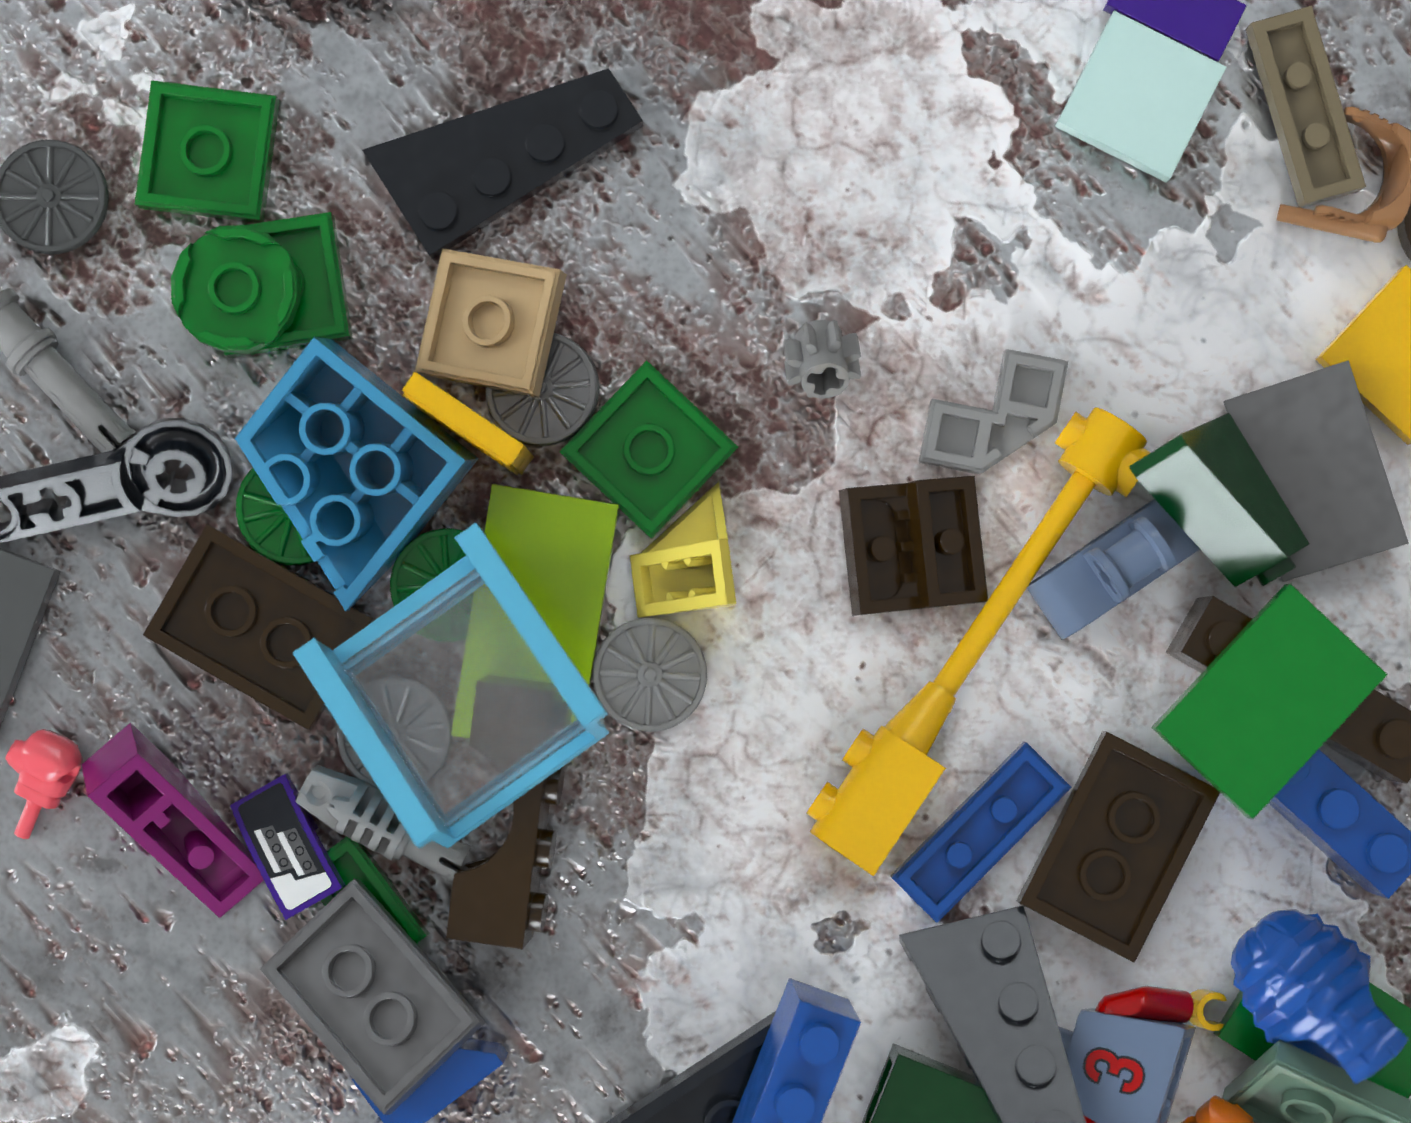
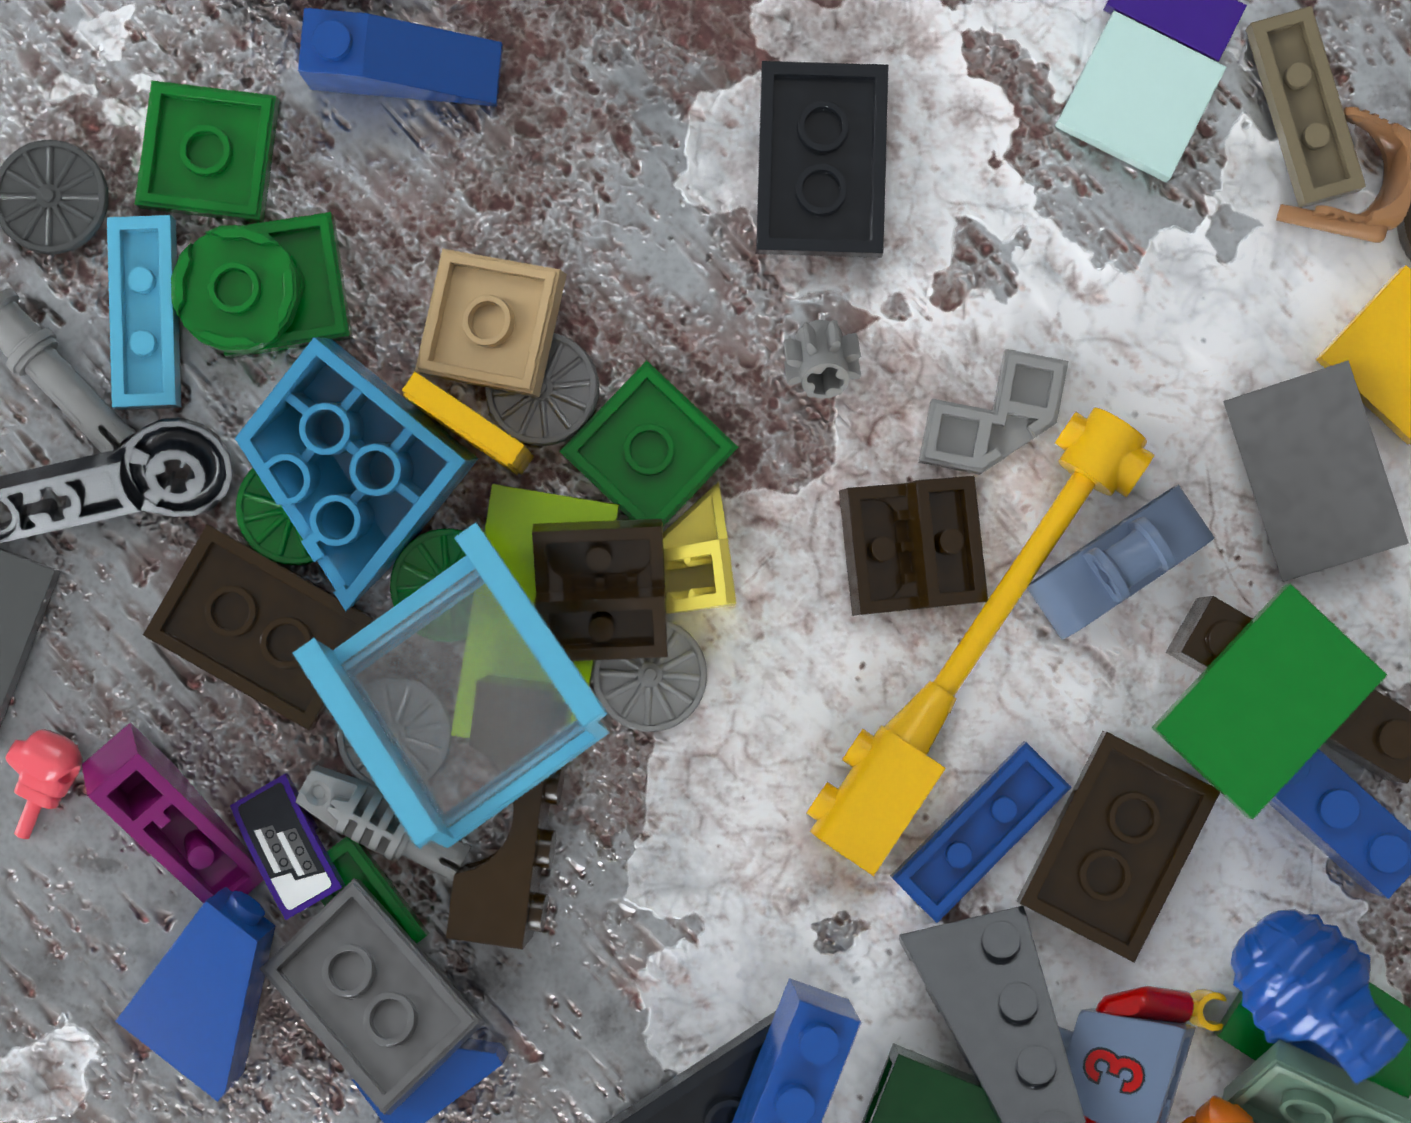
black wing [362,68,643,260] -> none
dark green slope [1129,413,1309,587] -> none
none -> medium azure plate [107,215,181,410]
none -> blue slope [115,886,276,1102]
none -> blue slope [298,8,503,107]
none -> dark brown slope [532,519,668,661]
none -> black plate [756,61,889,258]

